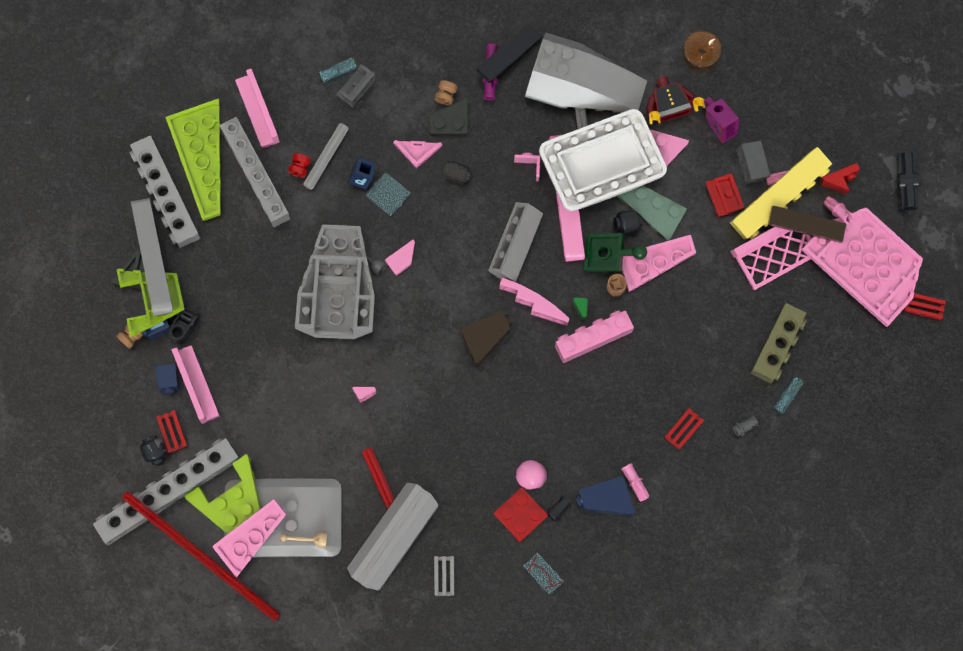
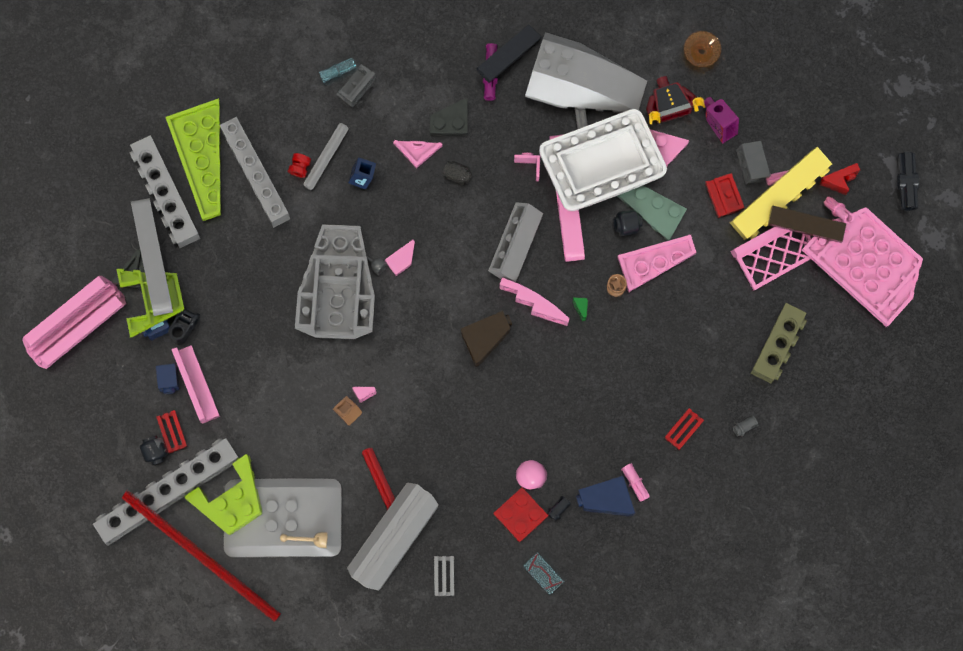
medium nougat wheel [116,324,143,349] -> none
bright pink wing [212,498,287,577] -> none
bright pink fence [235,69,279,149] -> none
clear light blue piece [365,172,411,217] -> none
medium nougat wheel [434,80,458,106] -> none
bright pink brick [555,310,634,363] -> none
dark green plate [584,233,648,272] -> none
clear light blue axle [773,377,803,414] -> none
red tile [904,292,946,320] -> none
none -> bright pink piece [22,276,126,369]
none -> medium nougat slope [333,396,362,425]

